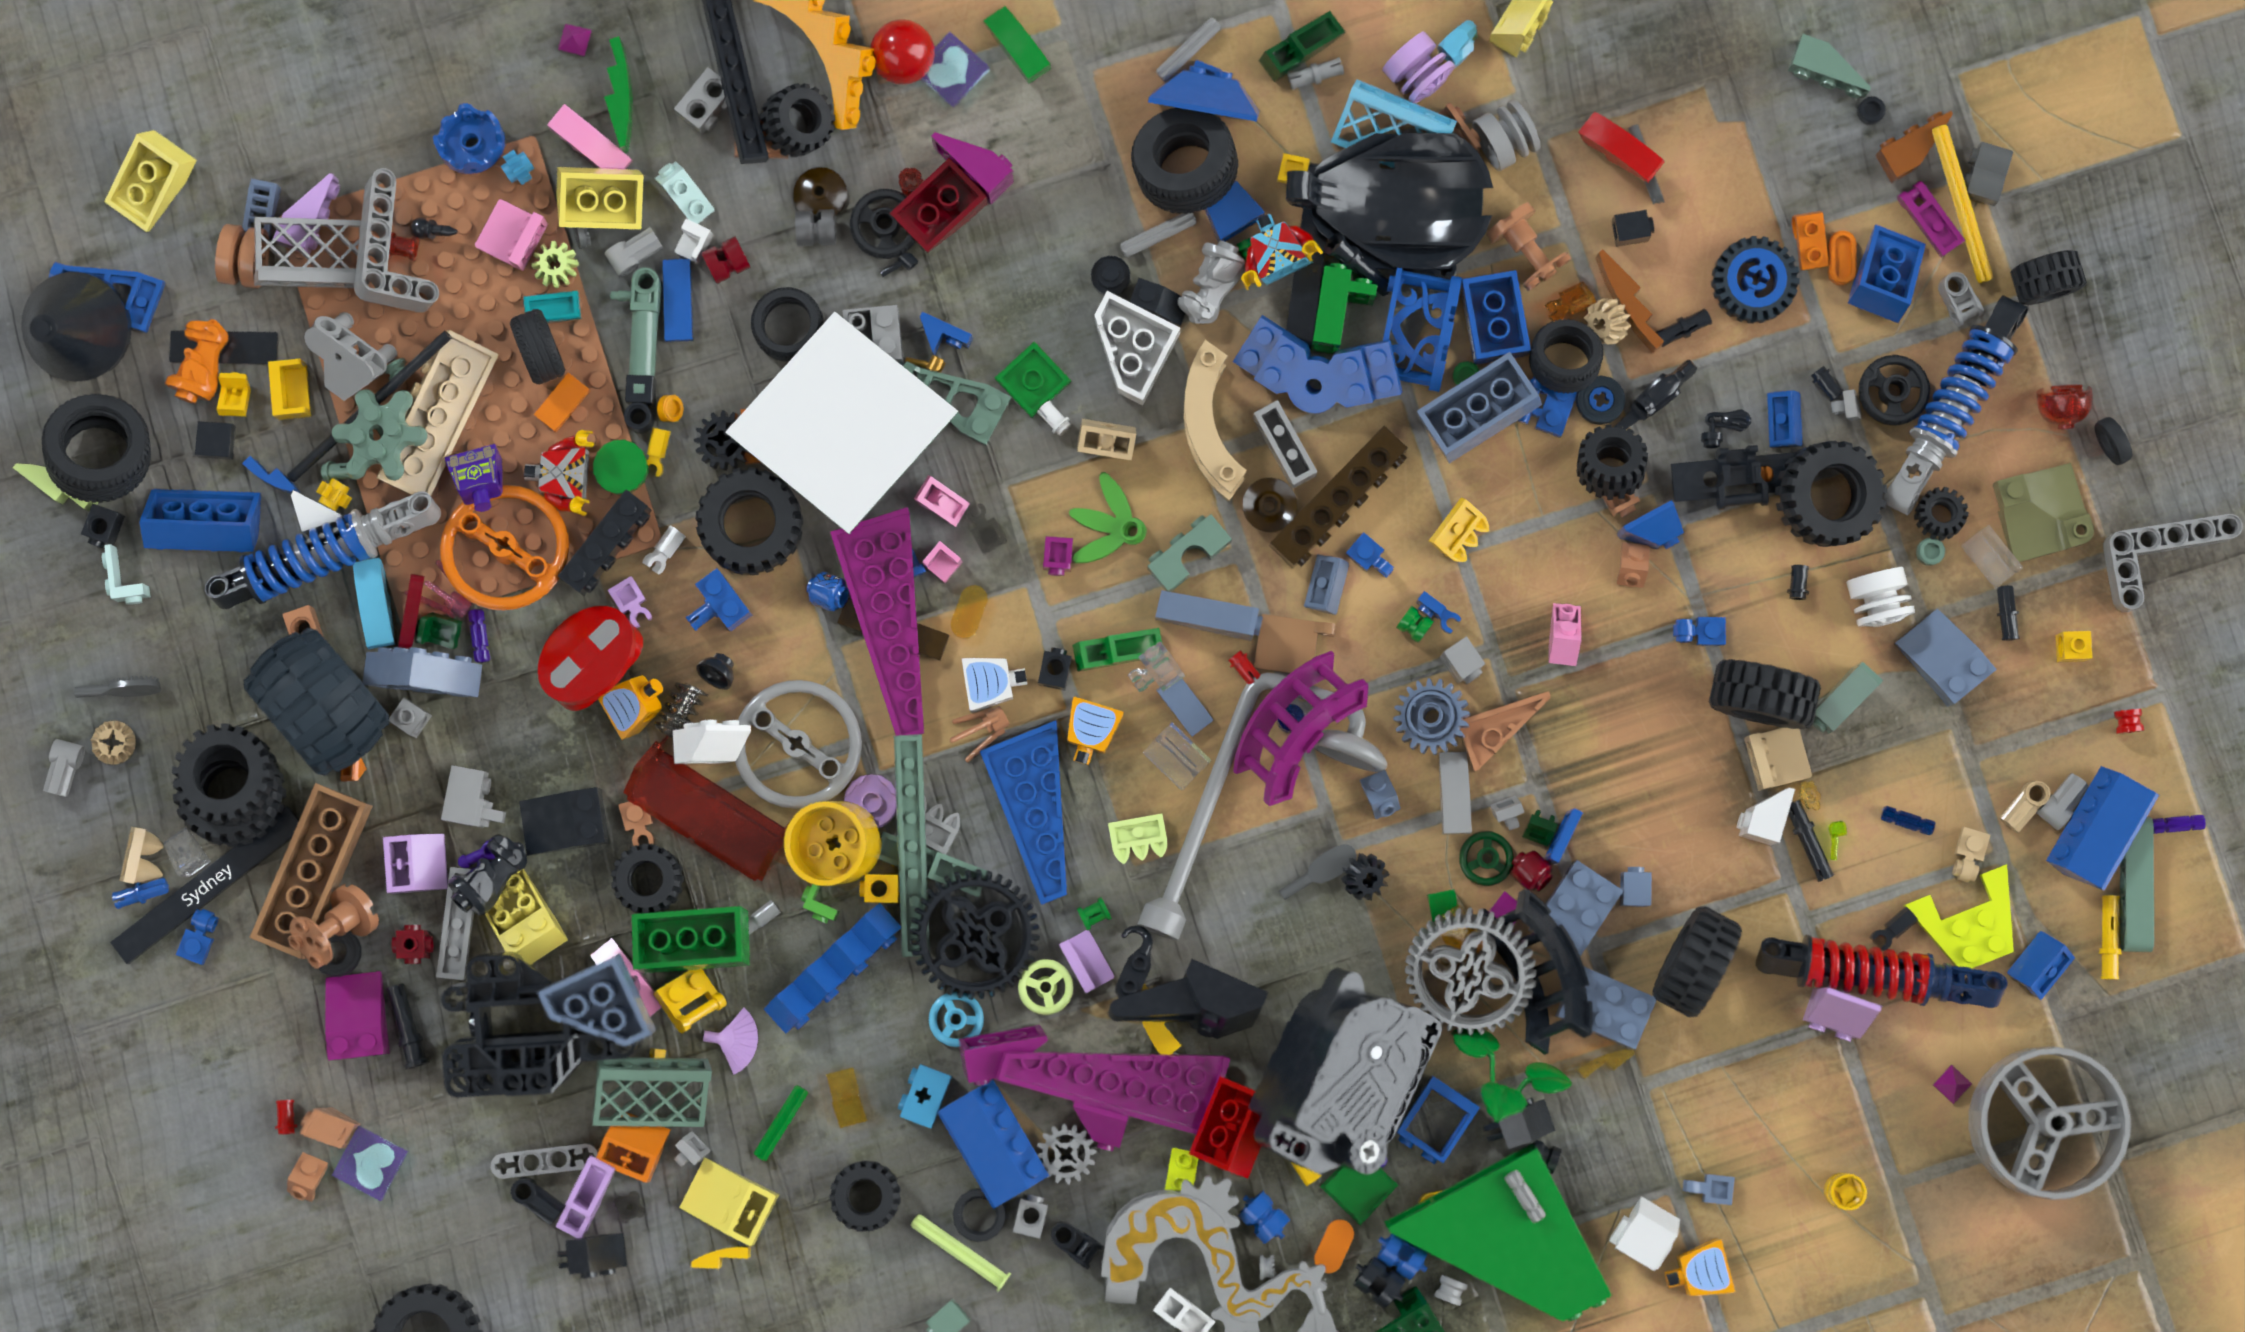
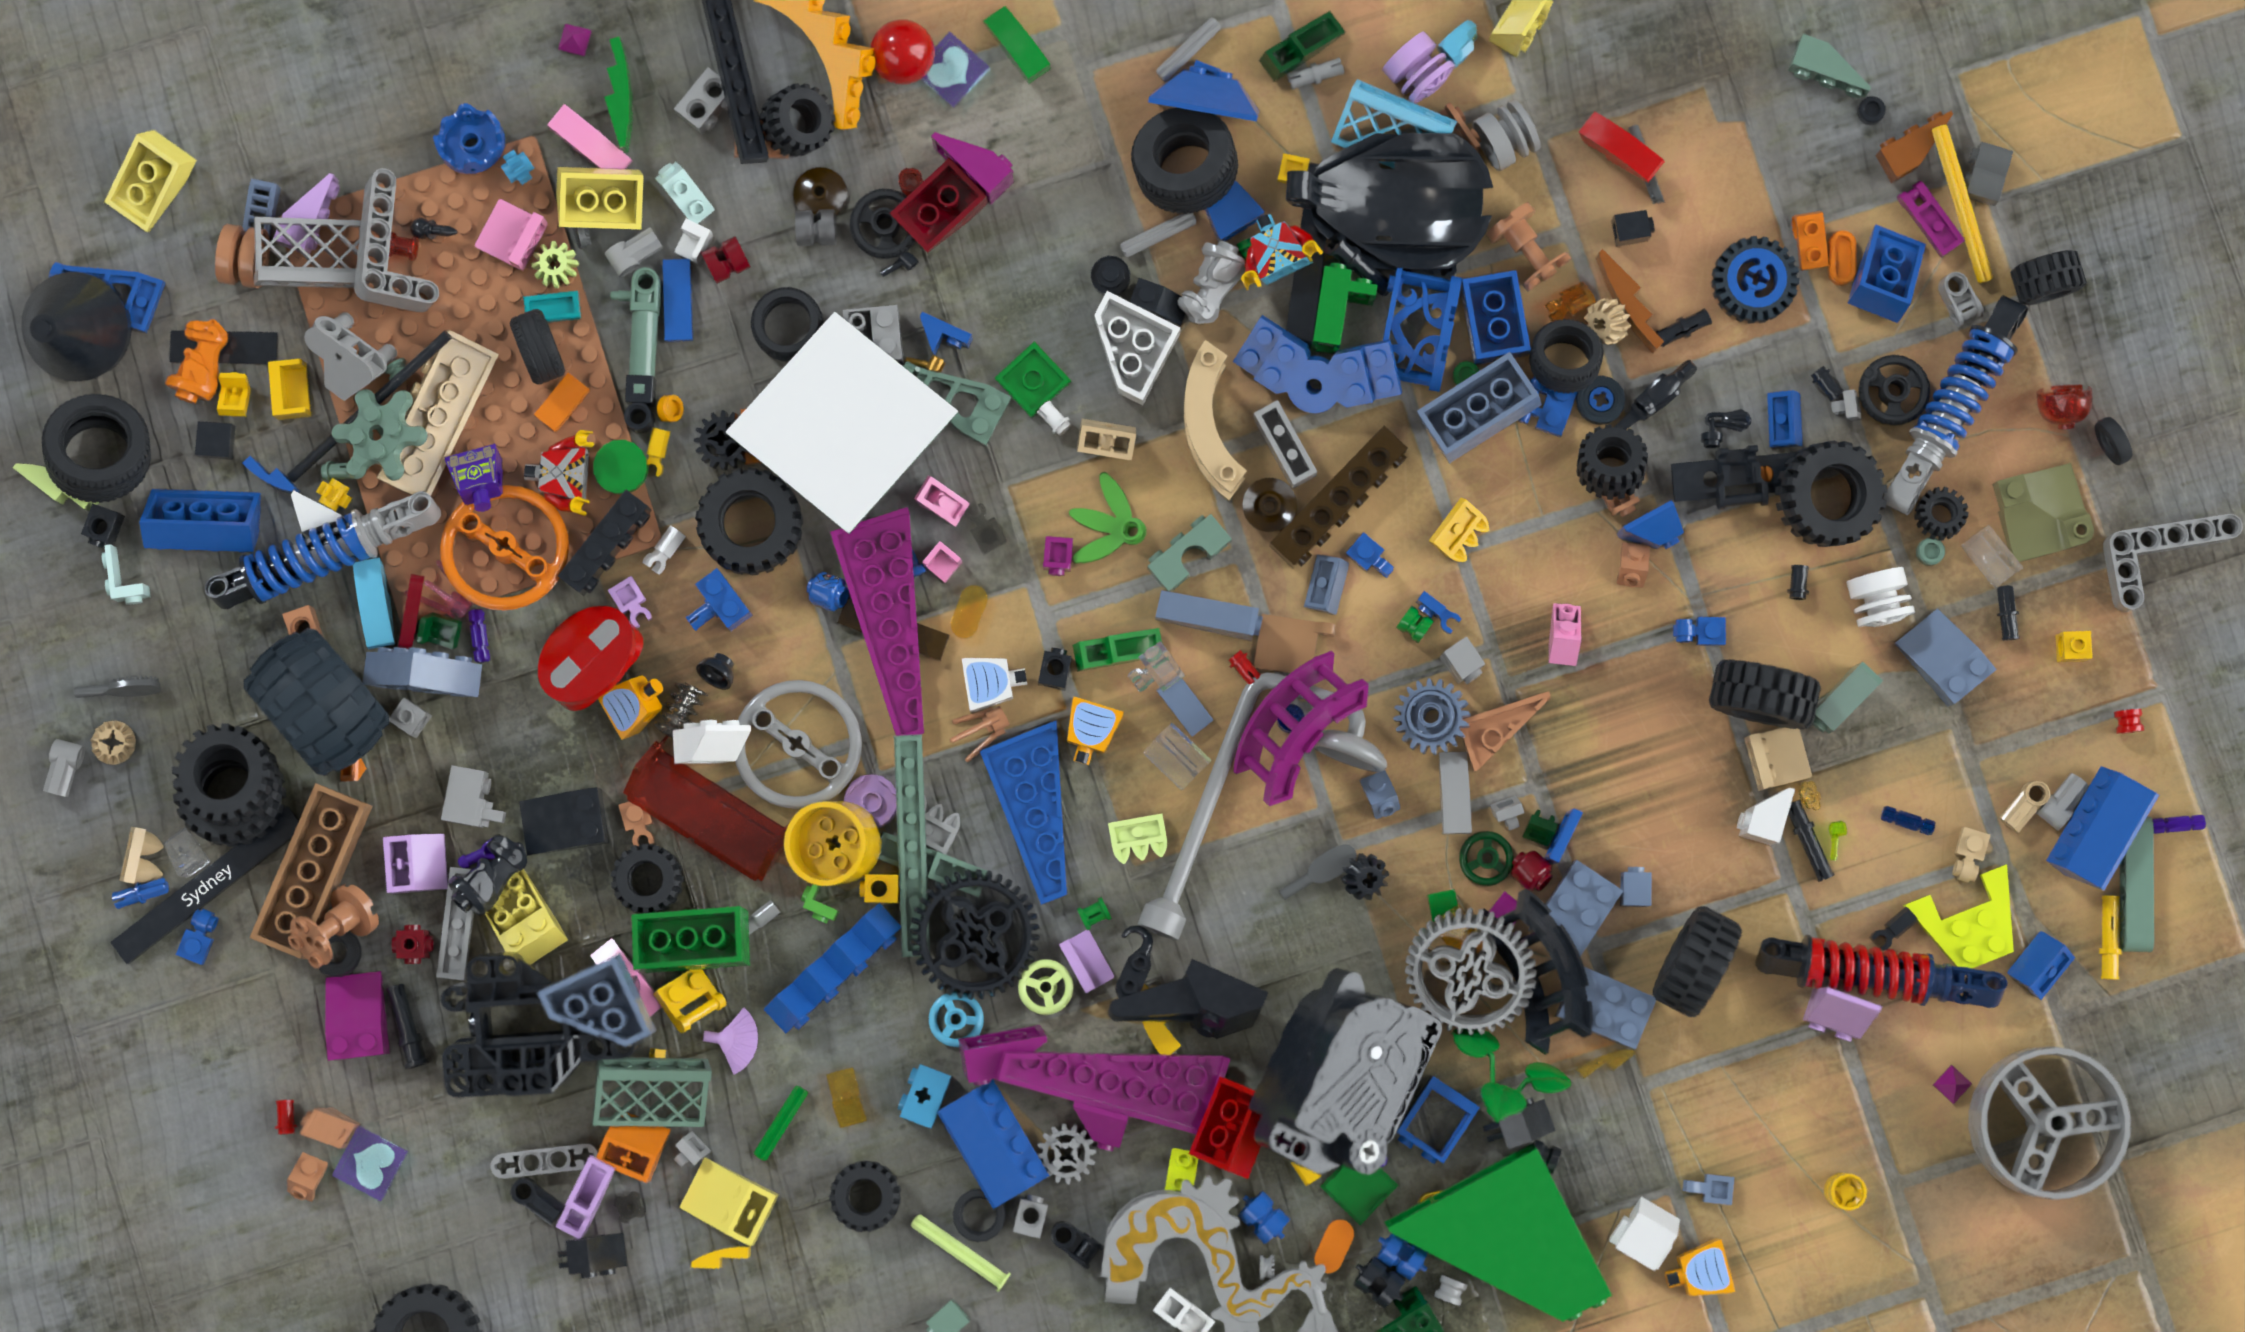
light grey axle [1505,1170,1545,1223] -> none

